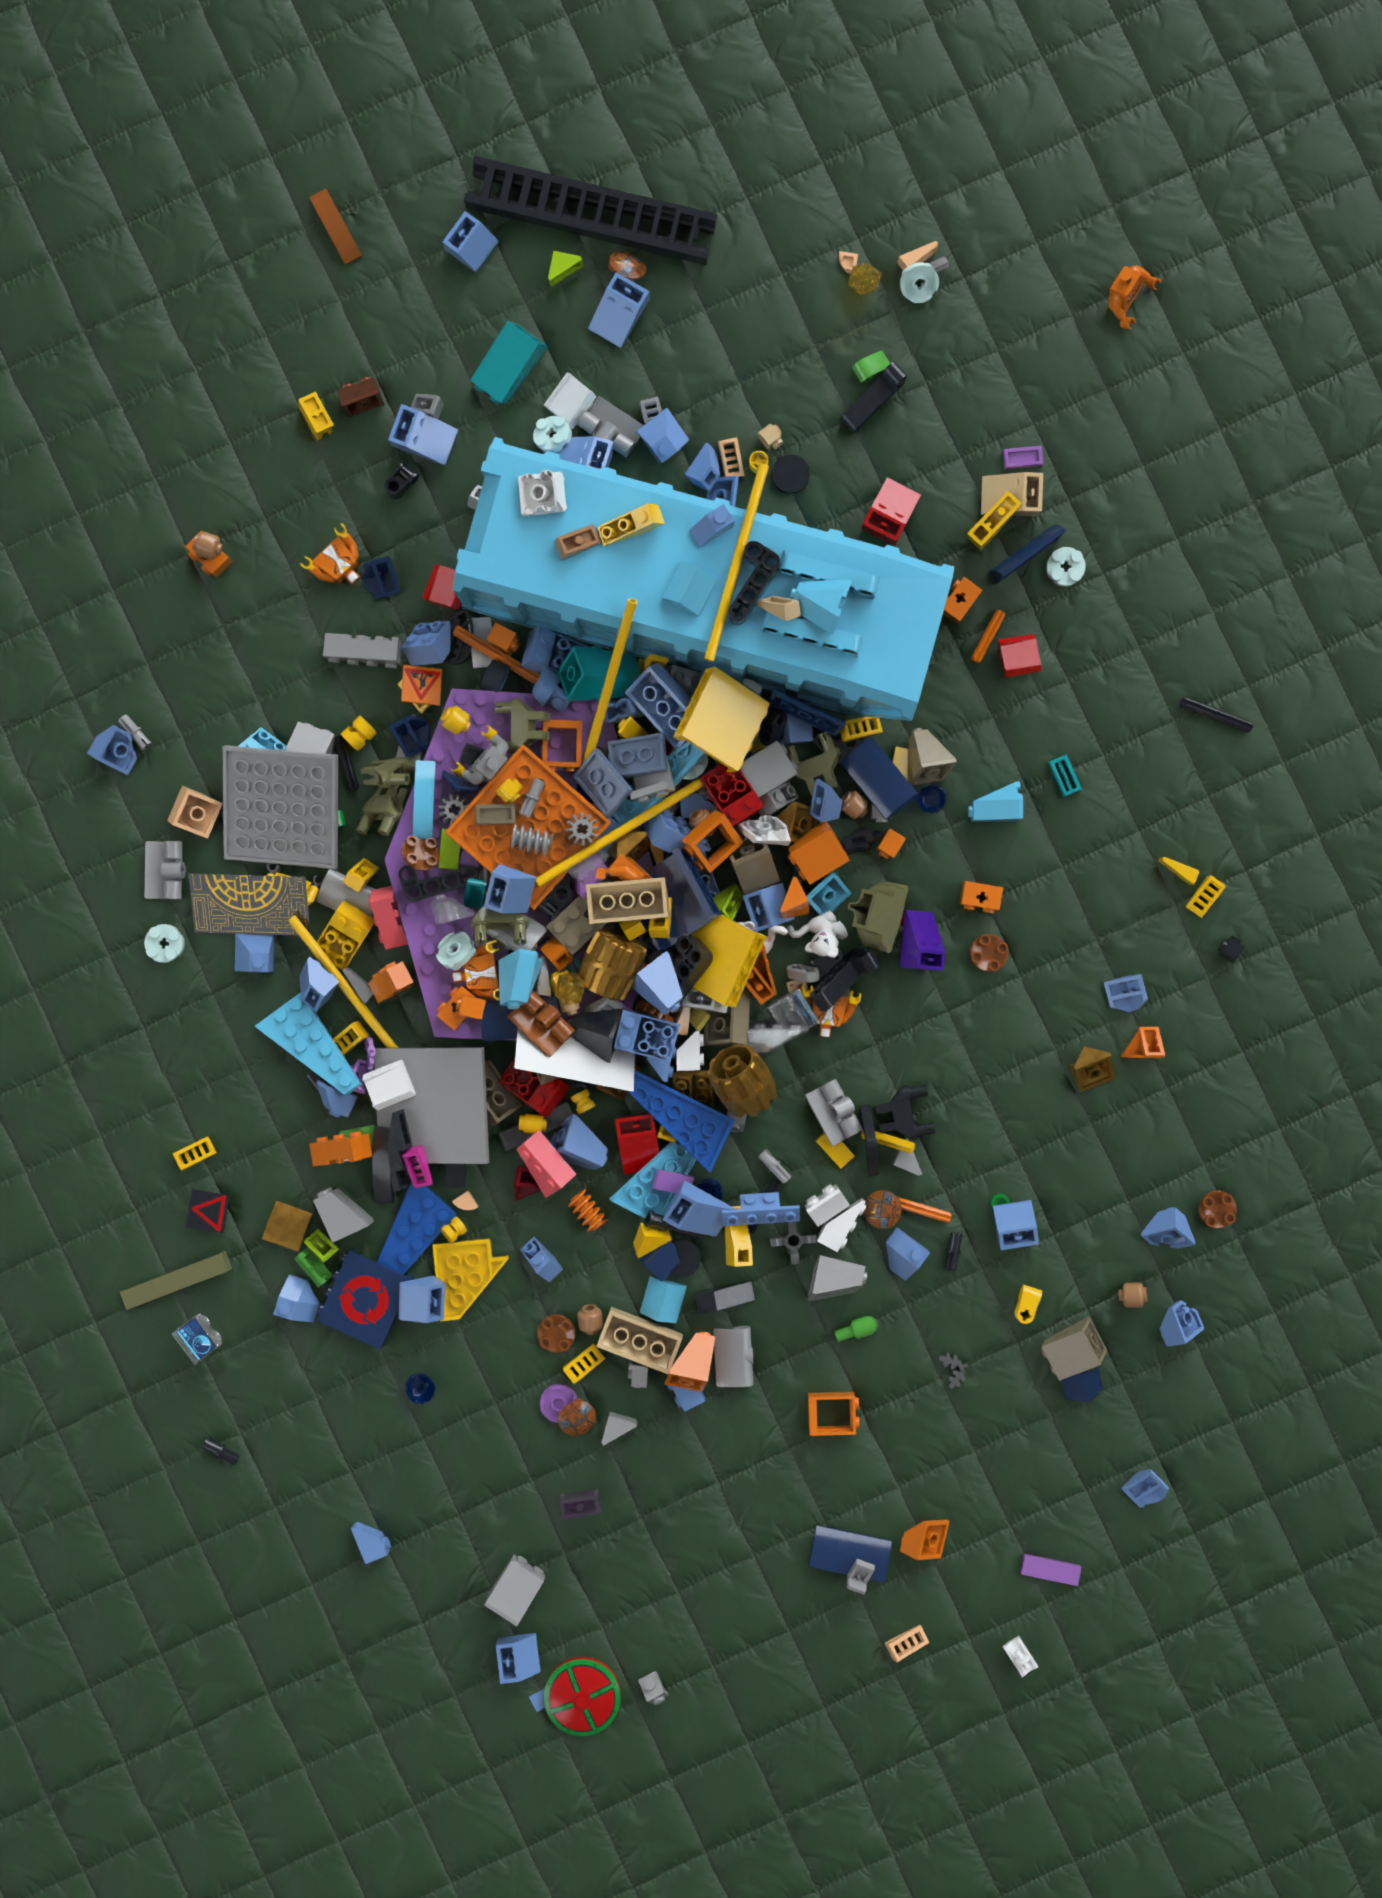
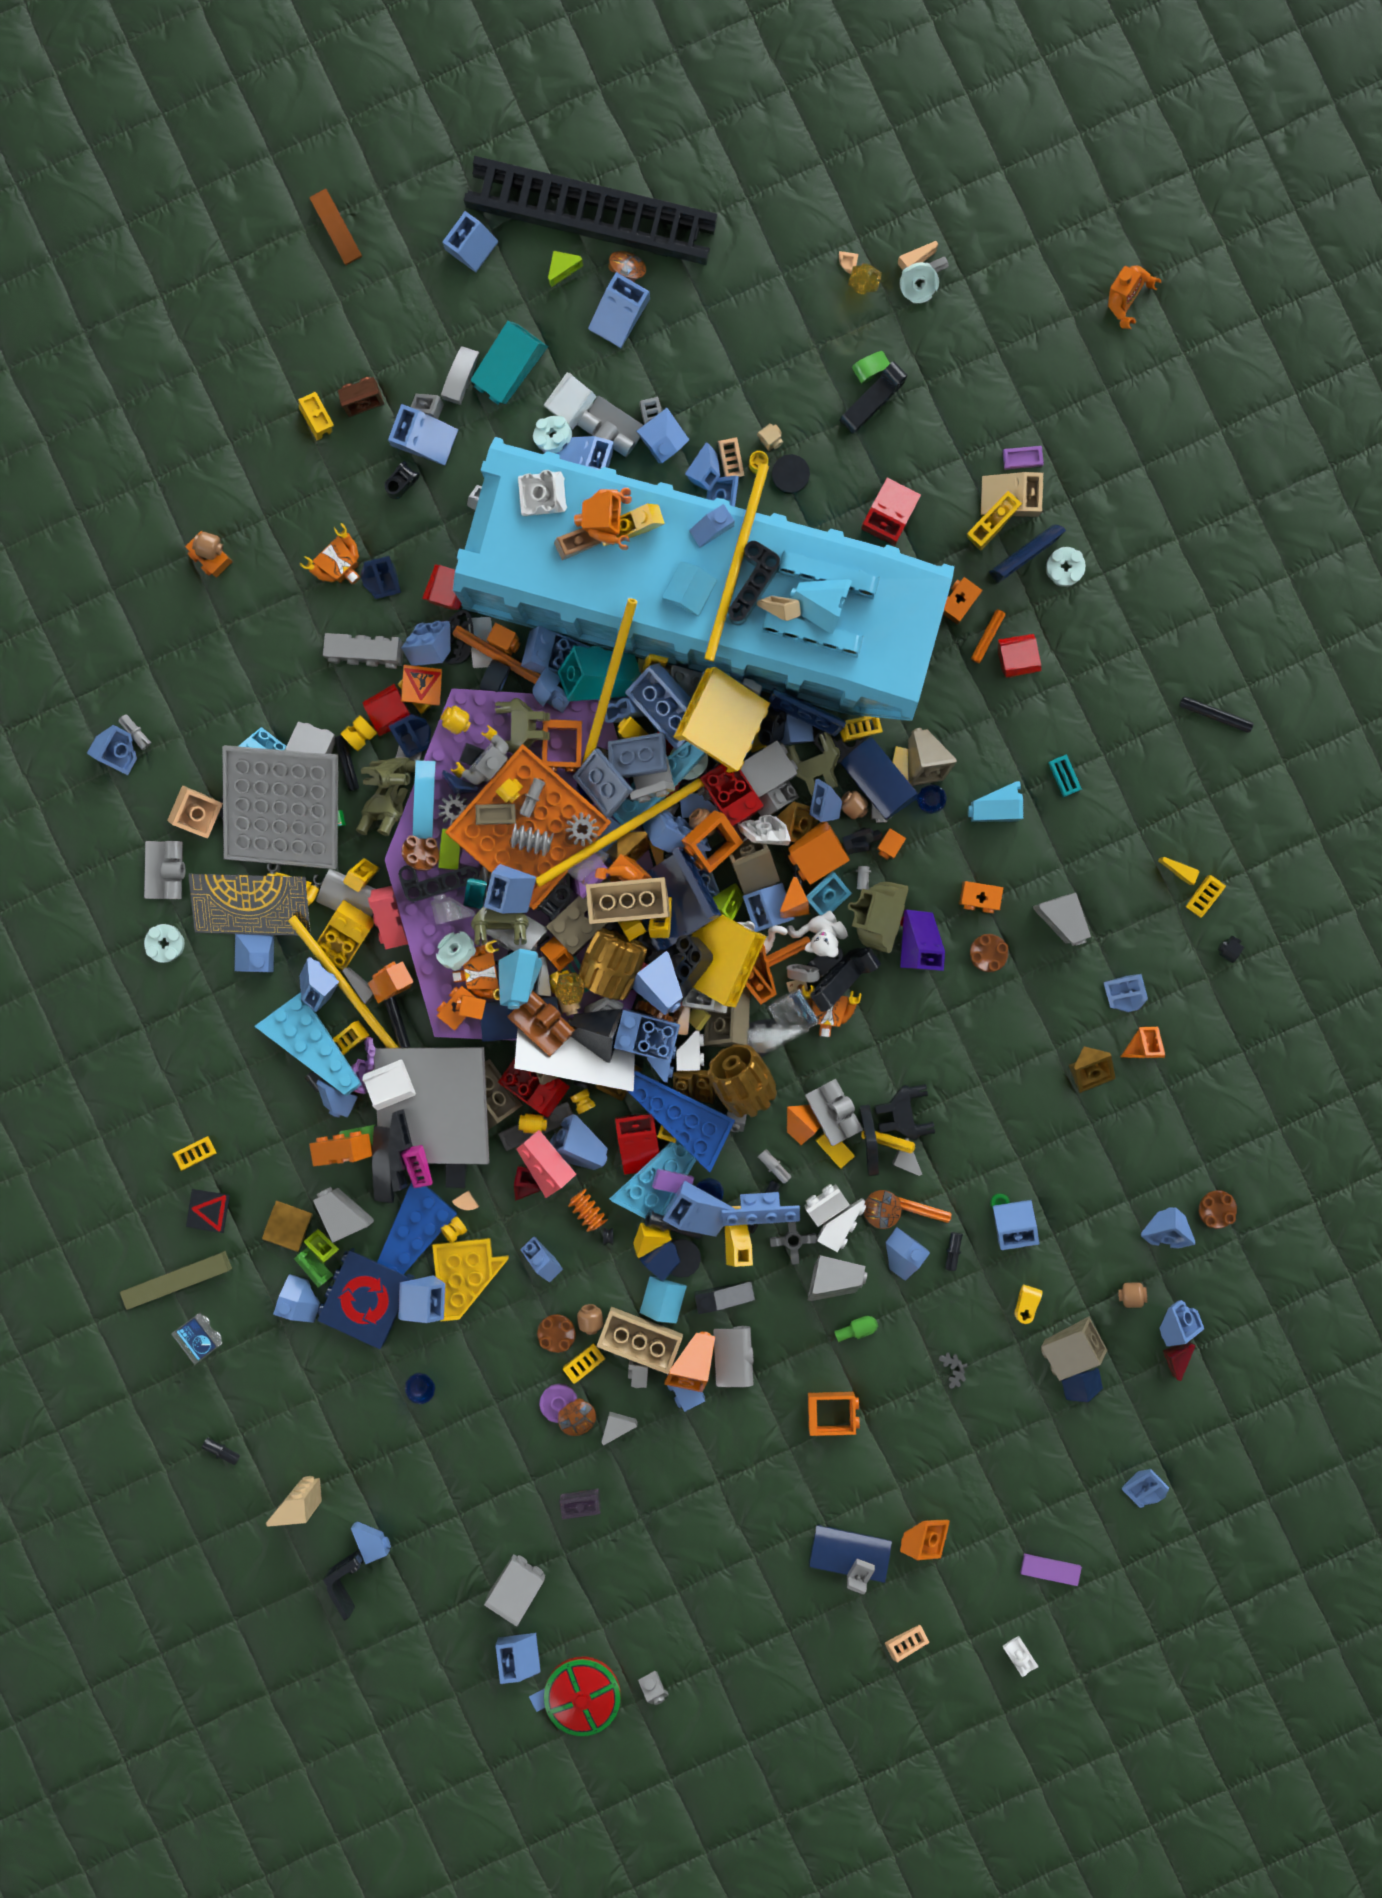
none -> tan slope [266,1476,322,1526]
none -> black piece [323,1549,363,1621]
none -> red slope [362,684,410,736]
none -> black axle [385,996,410,1048]
none -> light grey slope [441,346,480,405]
none -> orange torso [574,487,632,550]
none -> black bush [603,1228,614,1245]
none -> orange axle [767,936,811,967]
none -> orange slope [787,1105,821,1145]
none -> light grey pin [856,866,871,890]
none -> light grey slope [1033,893,1091,946]
none -> dark red slope [1163,1341,1196,1381]

